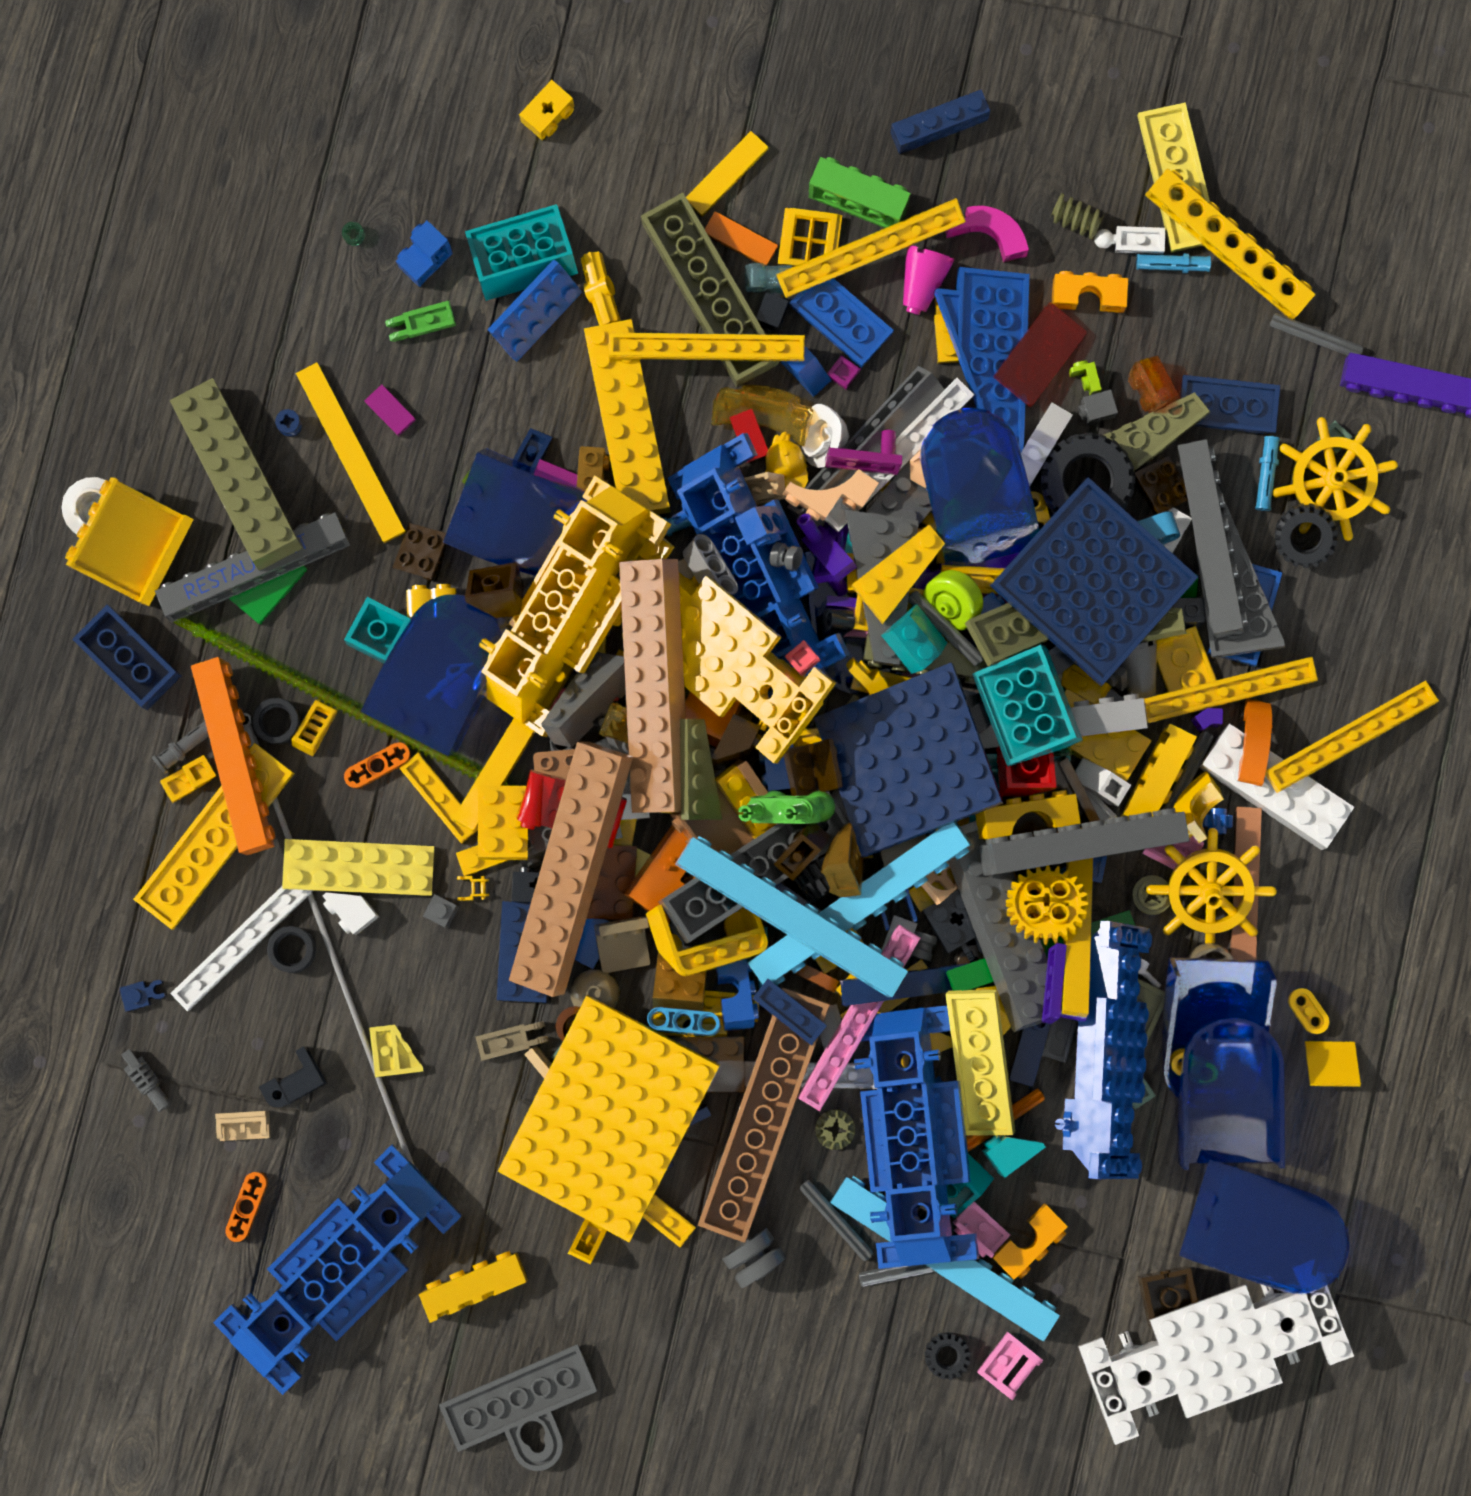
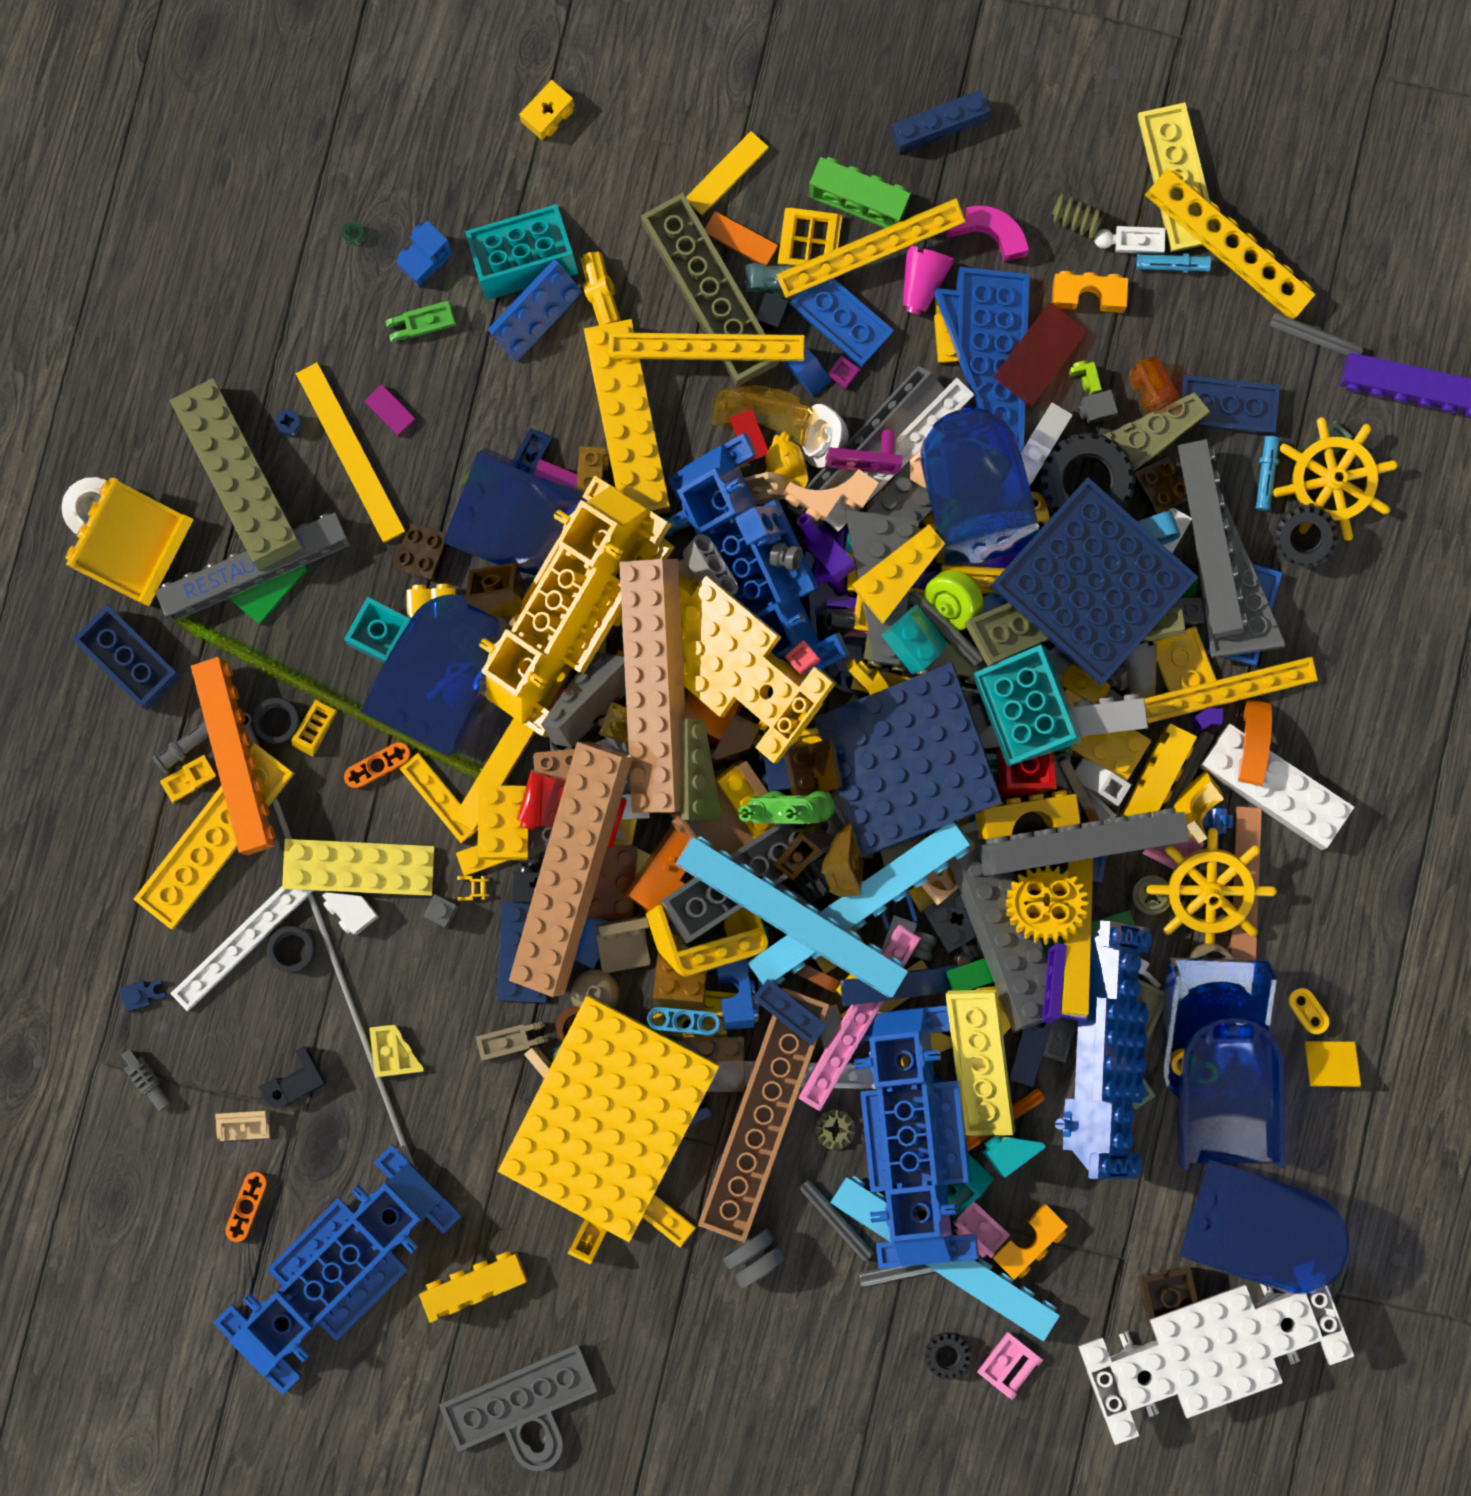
yellow tile [1265,681,1439,793] -> none

